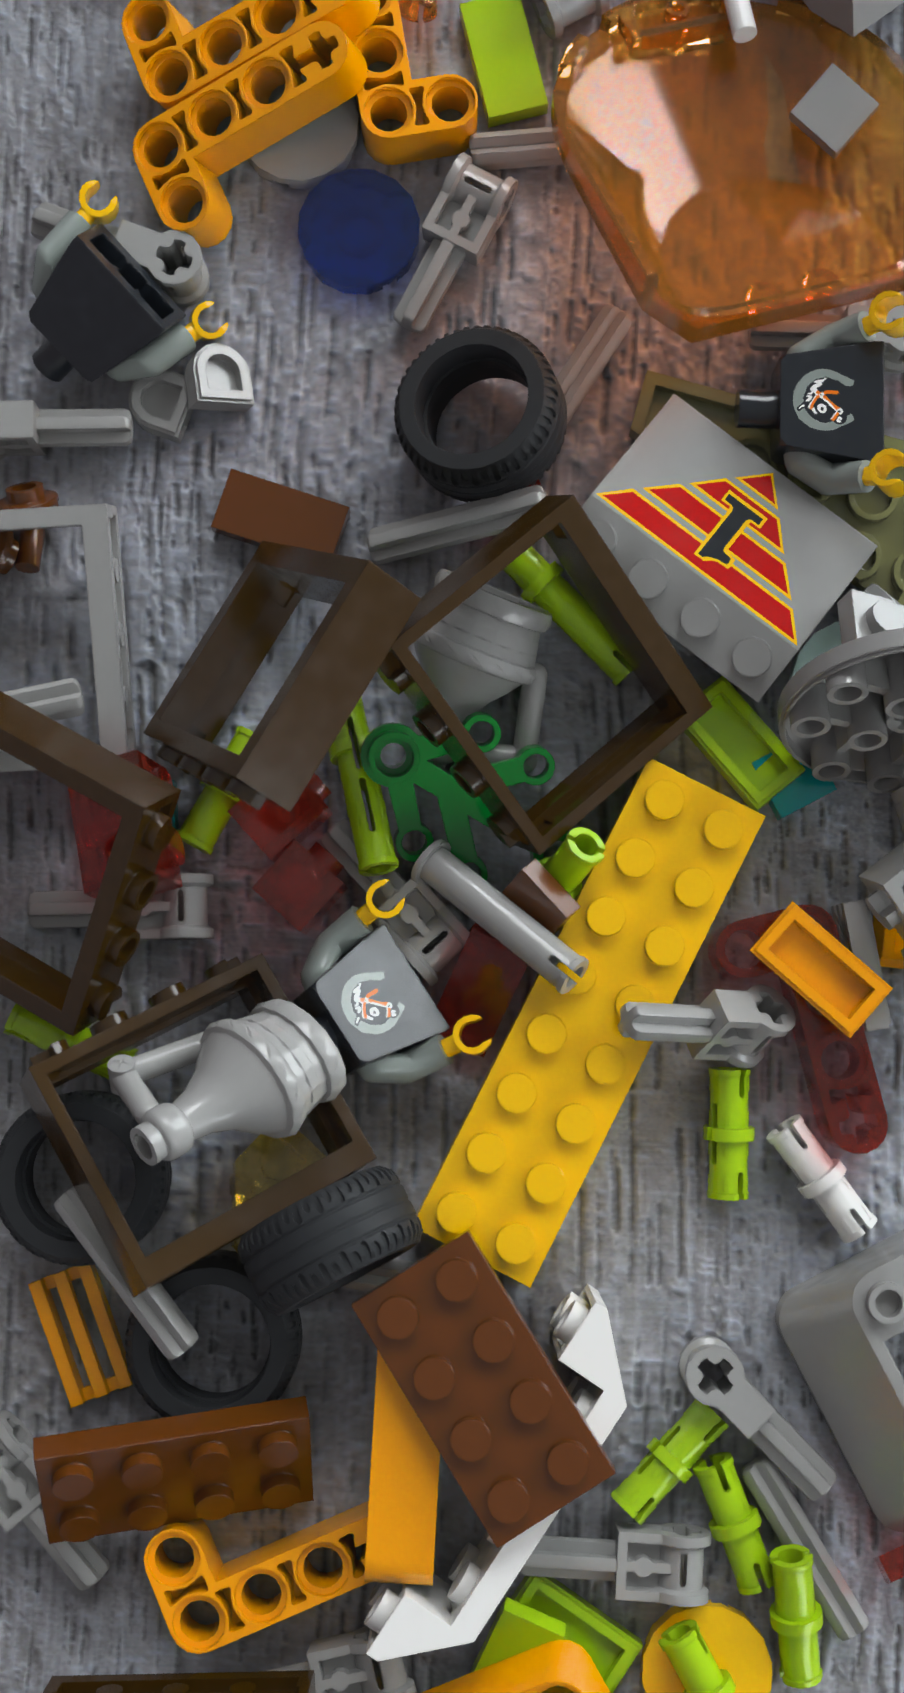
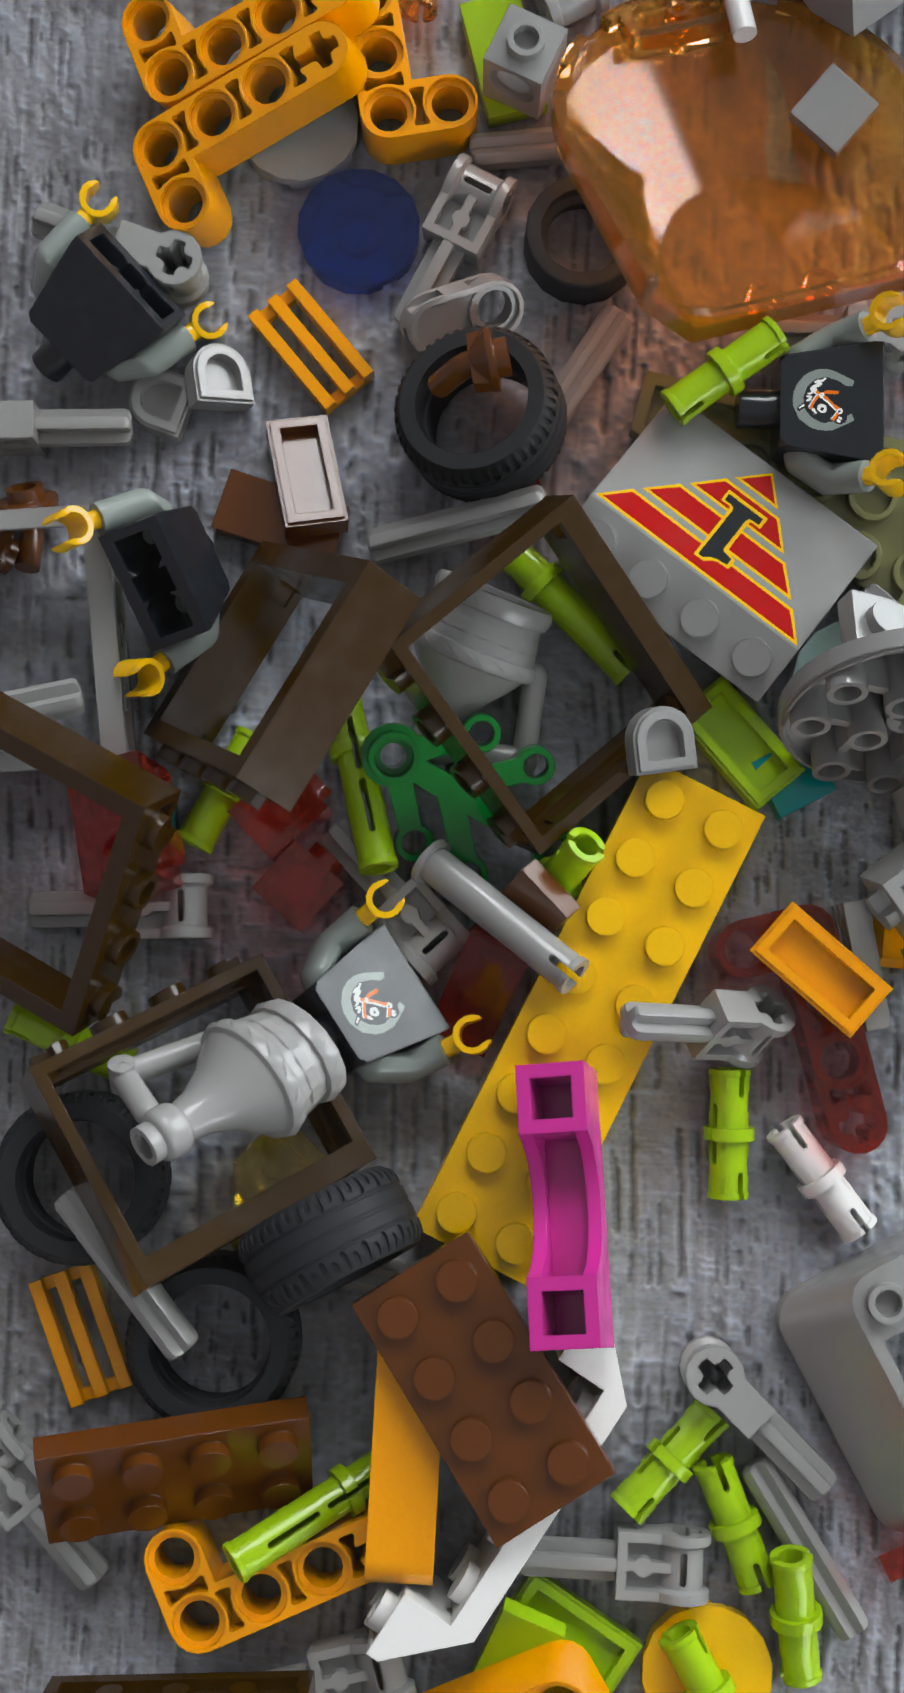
none -> black torso [42,488,230,698]
none -> lime pin [222,1450,372,1584]
none -> light orange tile [248,278,375,416]
none -> tile [265,414,349,539]
none -> light grey piece [400,272,524,353]
none -> reddish brown plate [428,325,512,398]
none -> light grey brick [482,3,568,119]
none -> dark pink arch [515,1060,614,1351]
none -> black tyre [523,174,643,305]
none -> light grey tile [625,706,698,776]
none -> lime pin [660,316,790,427]

